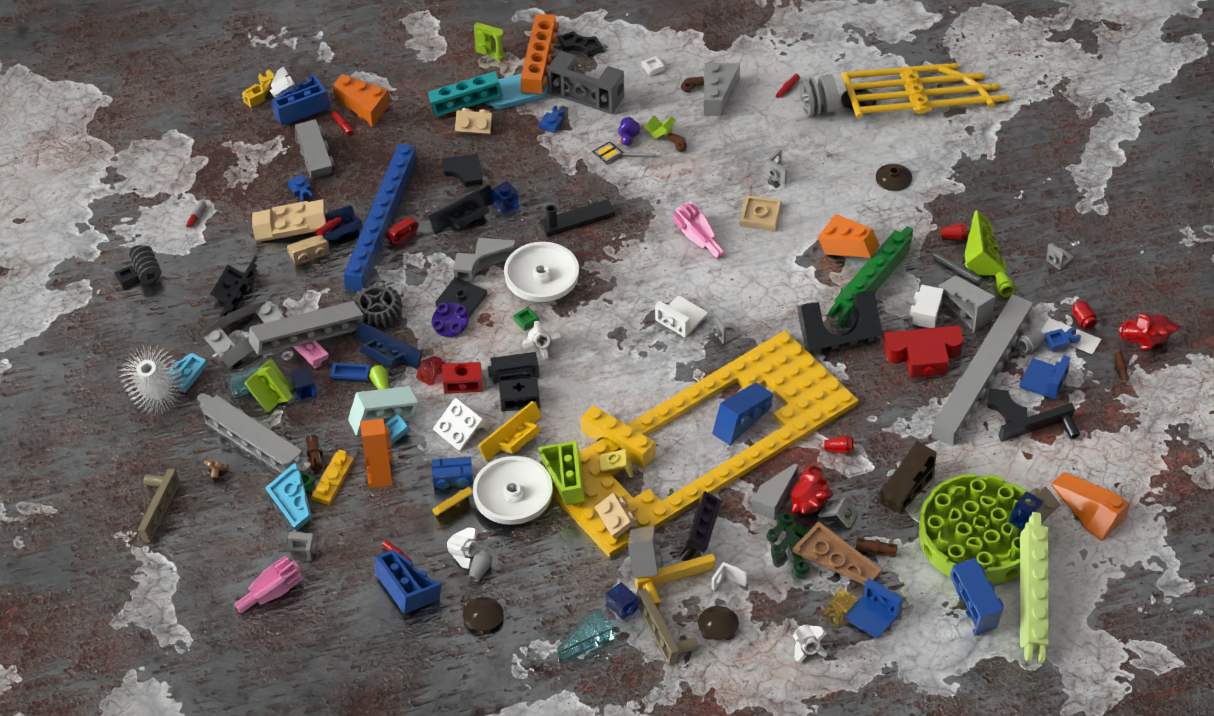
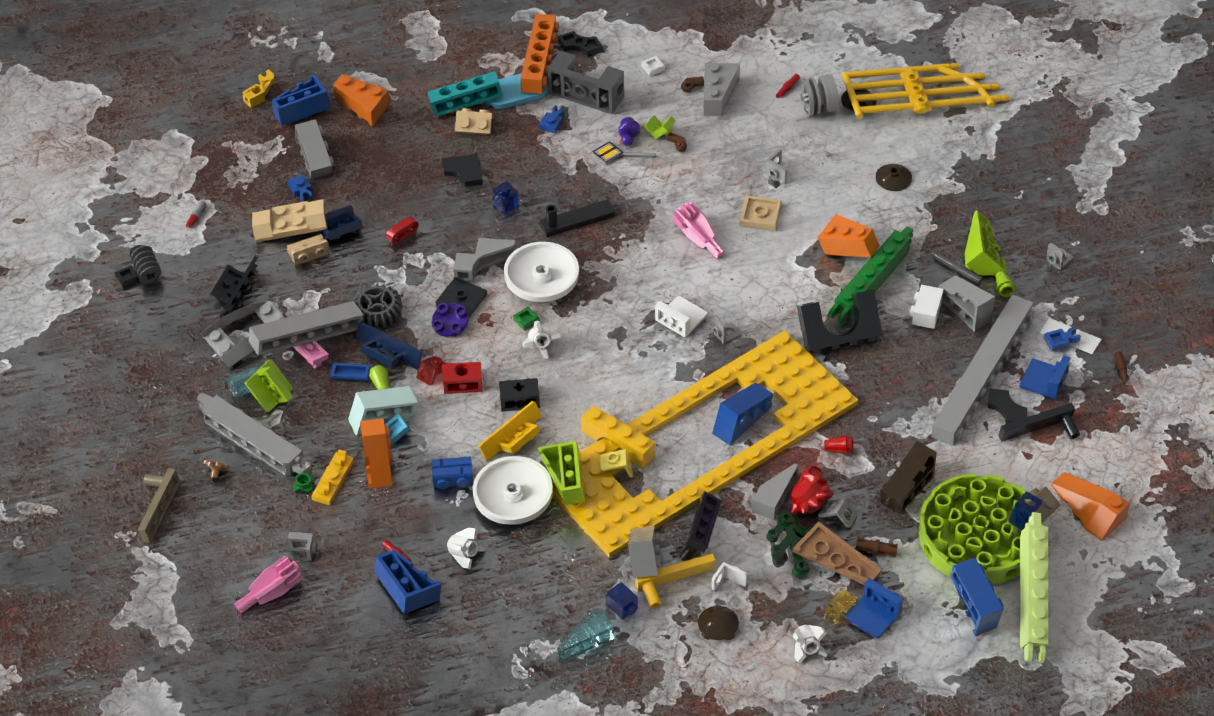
white piece [119,345,185,414] -> none
medium azure wing [162,353,208,393] -> none
medium azure wing [265,463,313,530] -> none
white brick [270,66,297,98] -> none
clear blue brick [290,366,316,400] -> none
reddish brown pin [306,435,324,472] -> none
red piece [316,217,342,236] -> none
red piece [331,111,354,136] -> none
blue brick [344,143,417,292] -> none
black bracket [428,184,495,232] -> none
yellow tile [432,486,473,516] -> none
white bracket [433,398,492,451] -> none
dark brown dish [463,597,504,634] -> none
light grey cone [468,551,493,582] -> none
lime plate [474,22,505,61] -> none
black window [487,352,539,385] -> none
tan bracket [595,493,639,539] -> none
dark tan piece [636,588,699,665] -> none
red brick [883,325,963,378] -> none
red cone [941,222,968,241] -> none
light grey cone [1017,331,1046,354] -> none
red brick [1071,301,1098,330] -> none
red head [1119,313,1180,350] -> none

